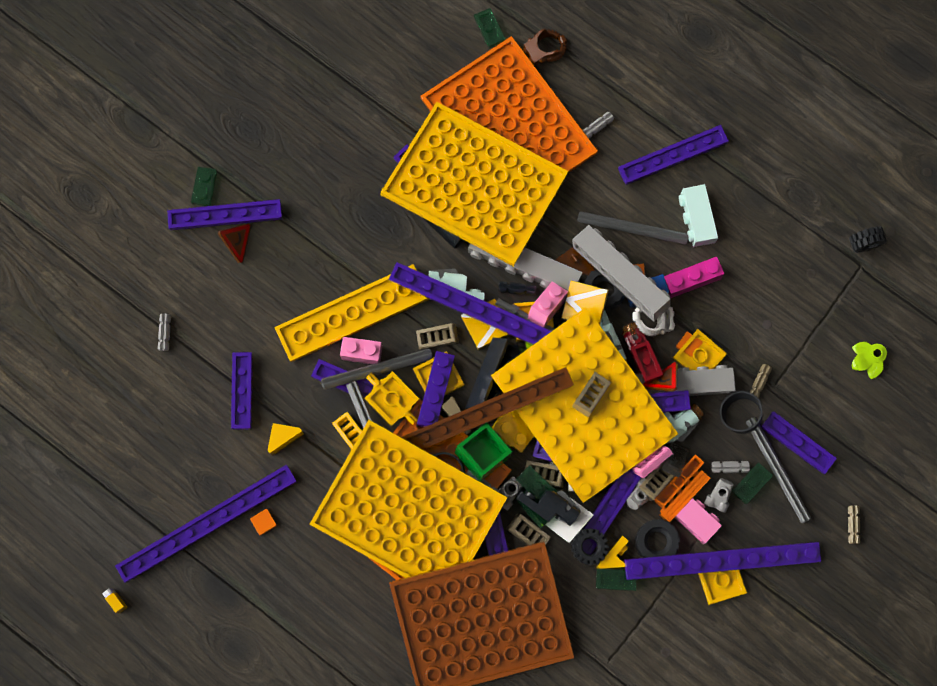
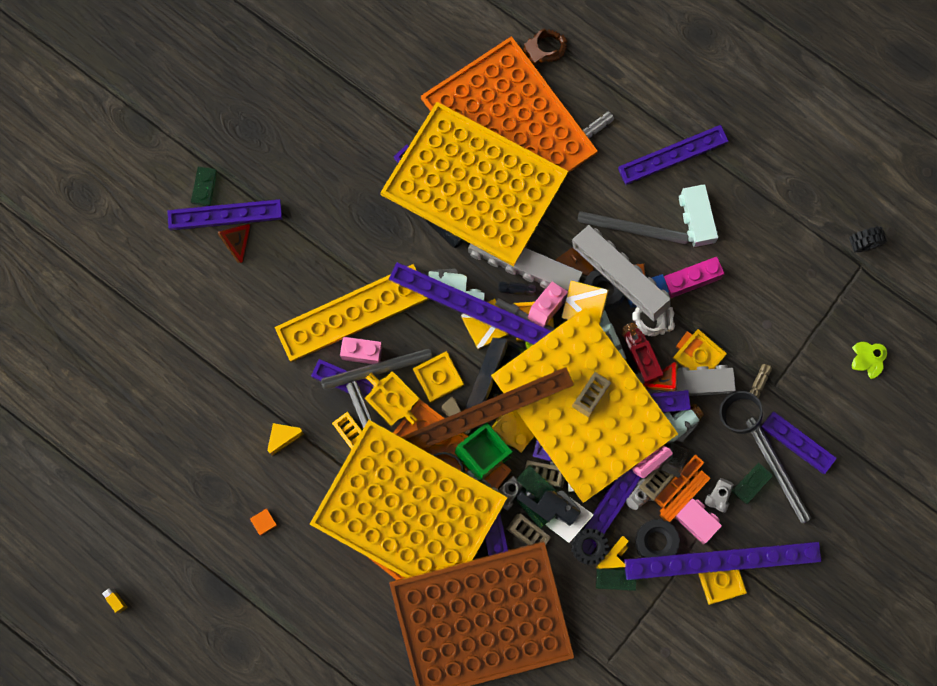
dark purple plate [115,465,297,583] -> none
light grey axle [158,314,171,351] -> none
dark purple plate [231,352,253,430] -> none
dark tan slope [416,323,459,350] -> none
dark purple plate [417,351,455,427] -> none
clear green plate [474,8,505,49] -> none
light grey axle [711,461,750,473] -> none
dark tan axle [848,505,860,544] -> none

